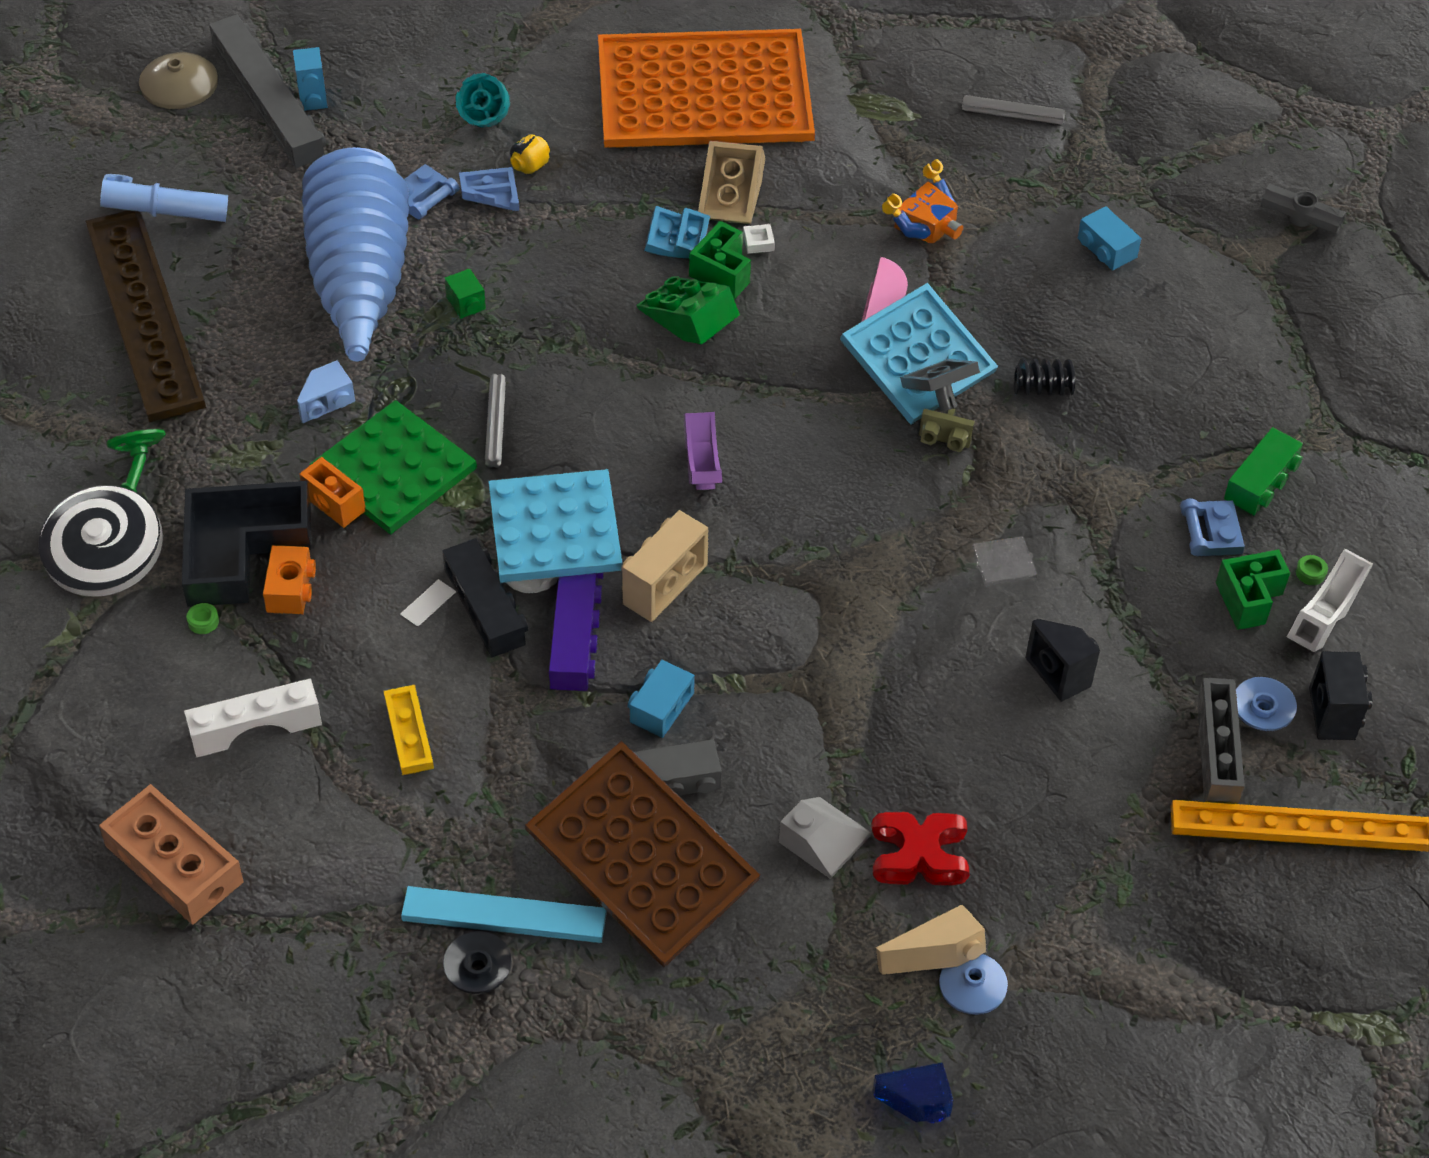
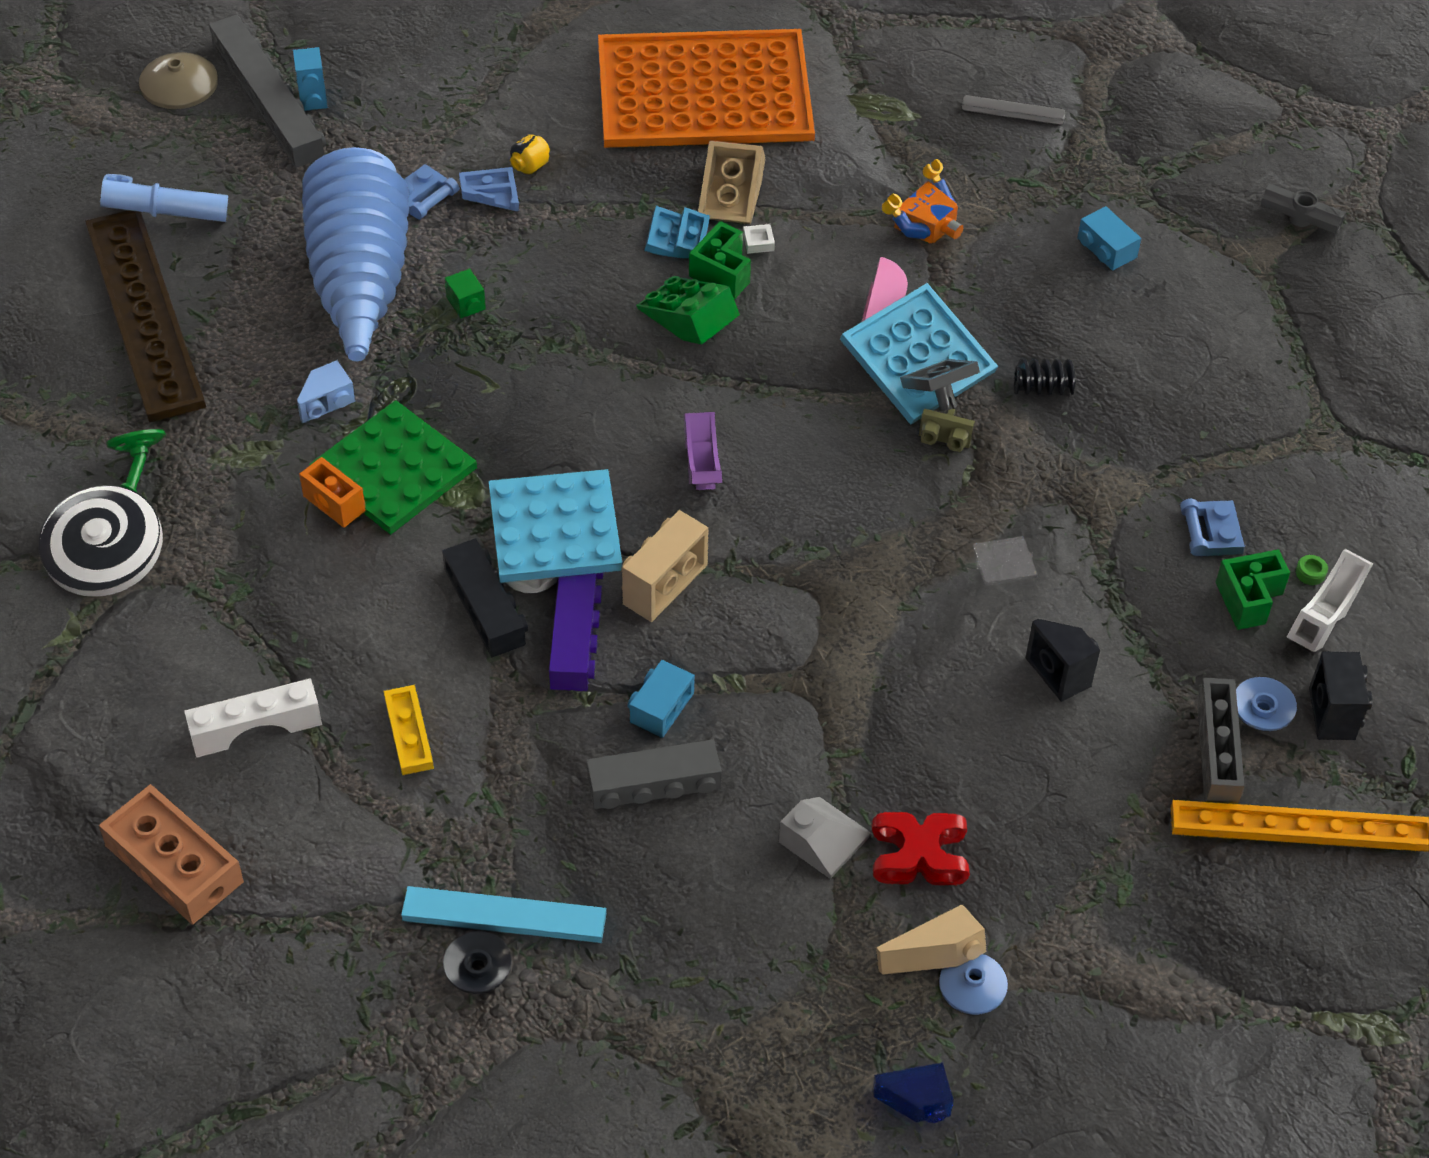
black piece [182,481,311,607] -> none
bright green tile [186,603,219,634] -> none
orange brick [263,545,316,614] -> none
white sticker [400,579,456,626] -> none
teal cylinder [456,73,510,128] -> none
light grey axle [485,374,506,468] -> none
reddish brown plate [525,741,760,968] -> none
green brick [1224,427,1303,516] -> none

